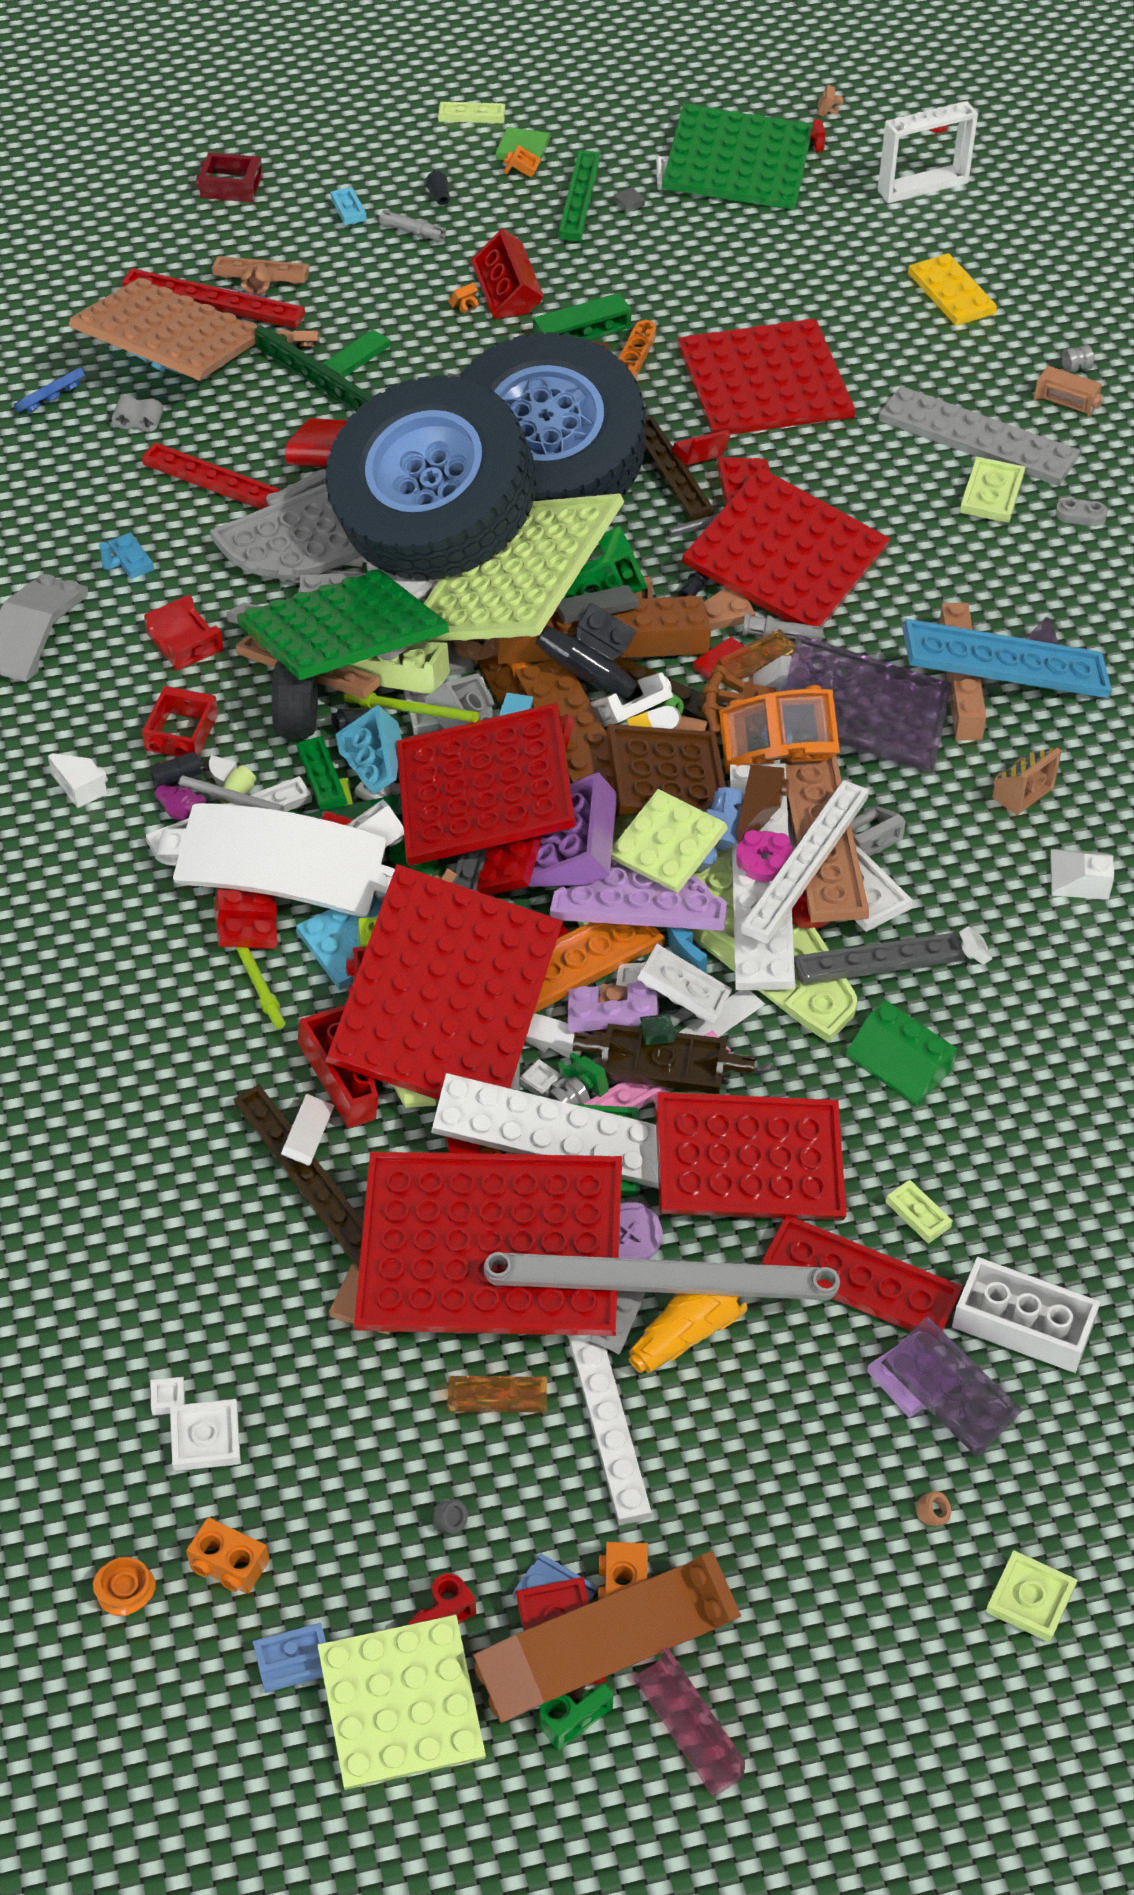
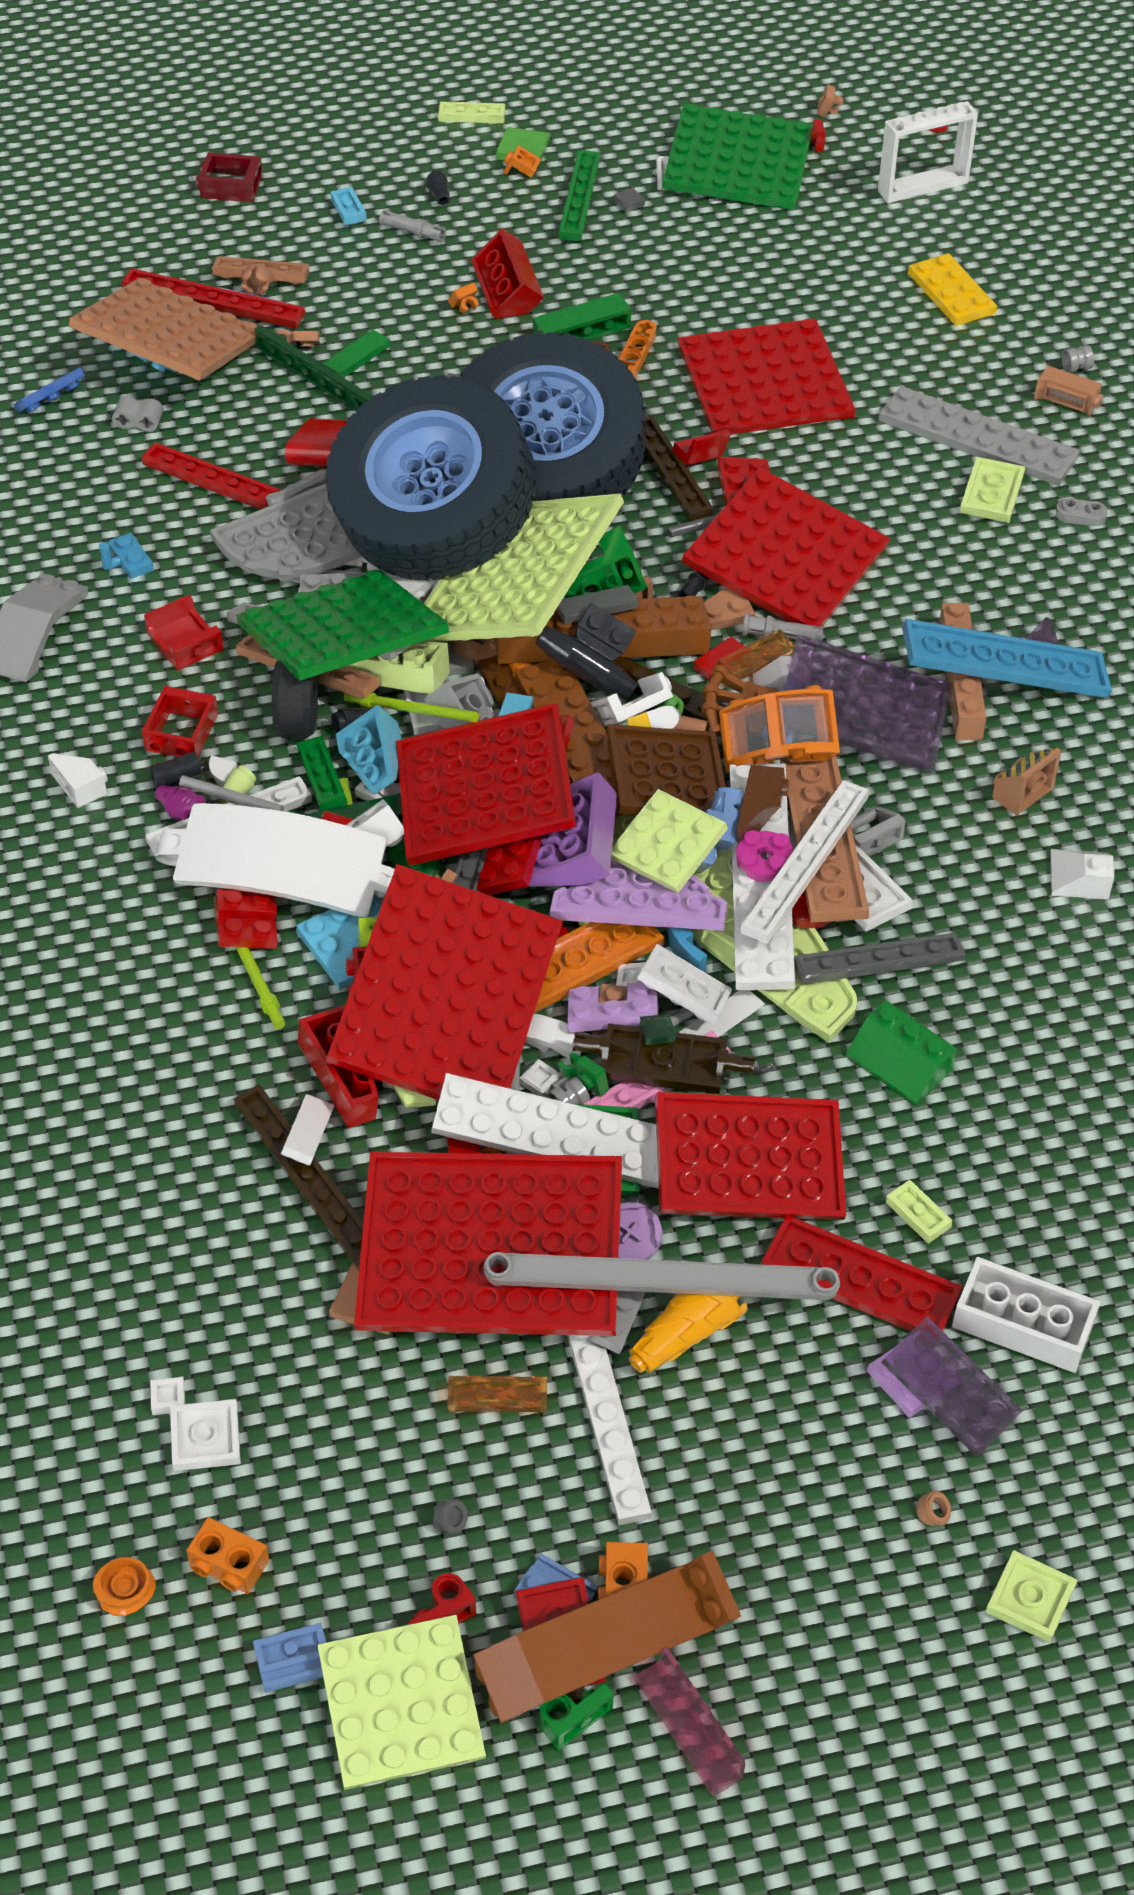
white plate [959,926,992,965] -> none

